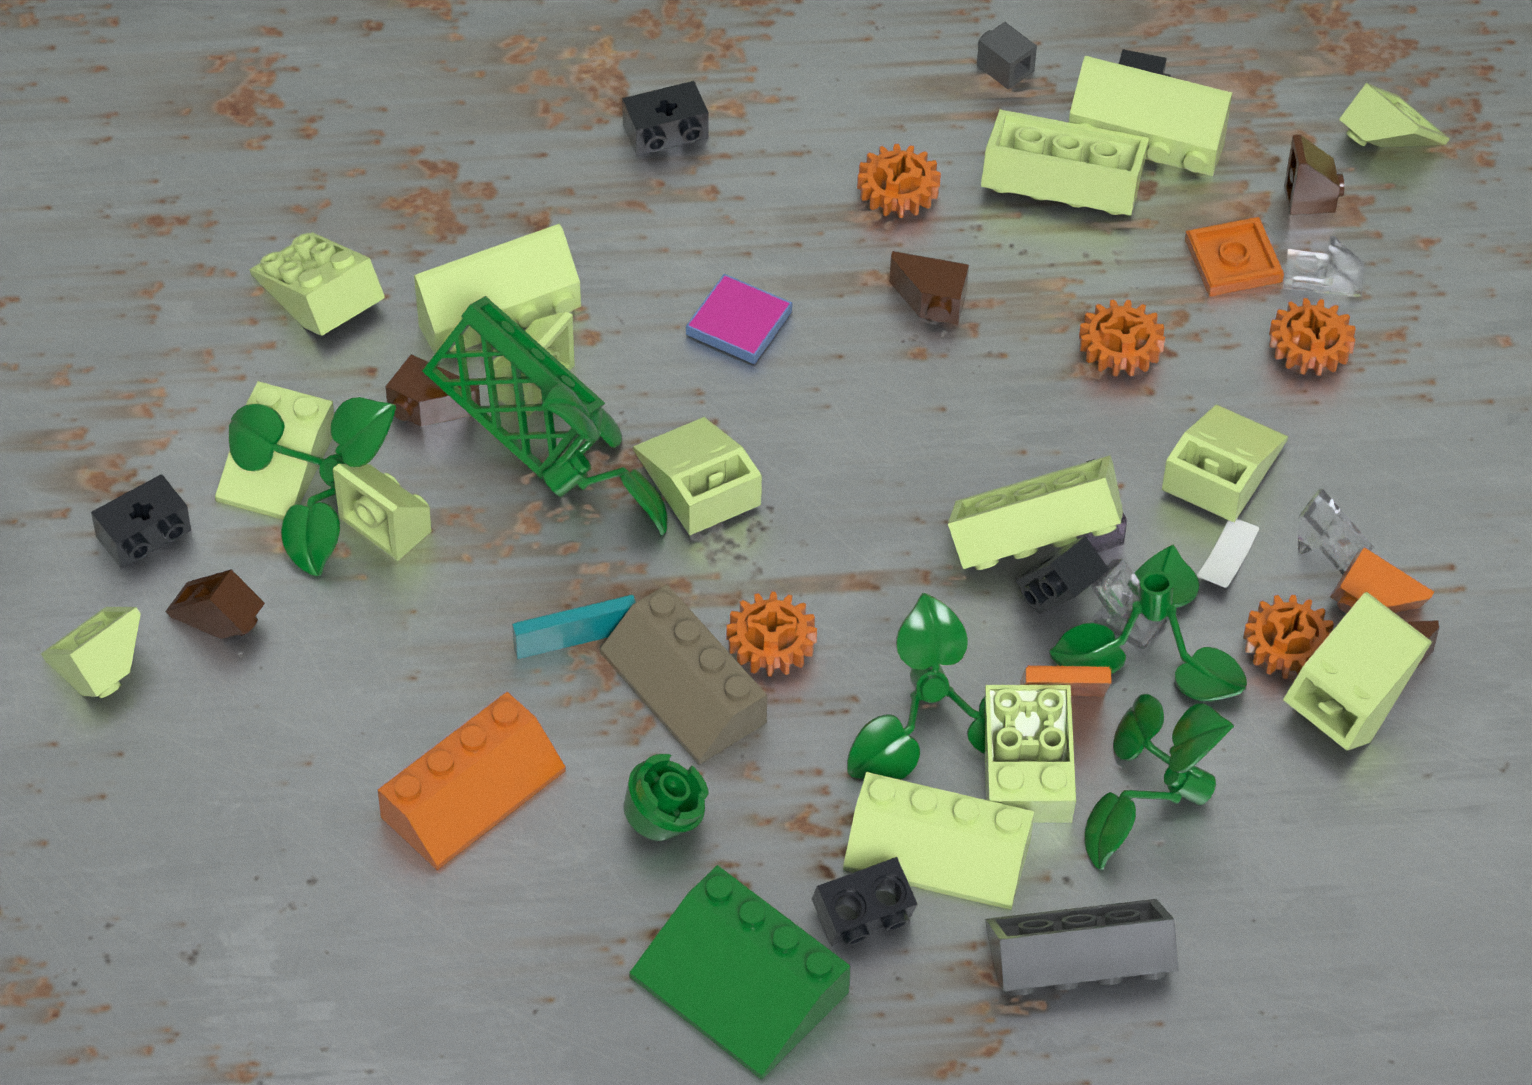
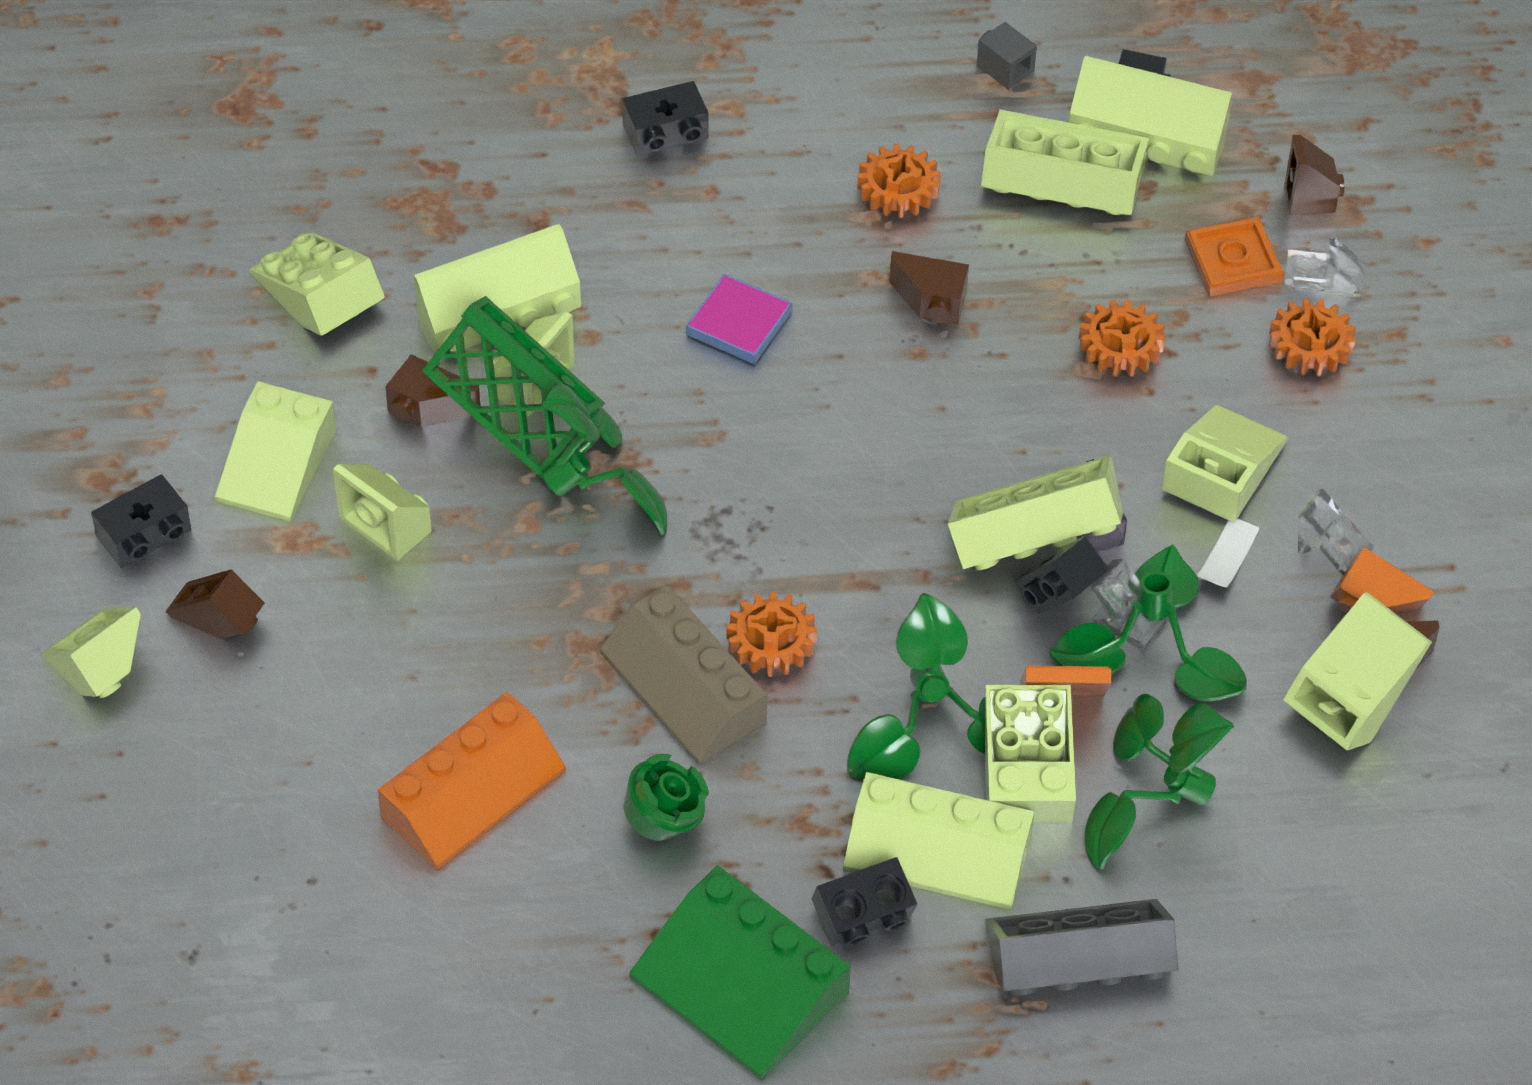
green plant [229,397,396,576] -> none
teal tile [512,595,636,659] -> none
yellowish green slope [633,417,762,535] -> none
orange gear [1243,594,1334,679] -> none
yellowish green slope [1339,83,1450,147] -> none

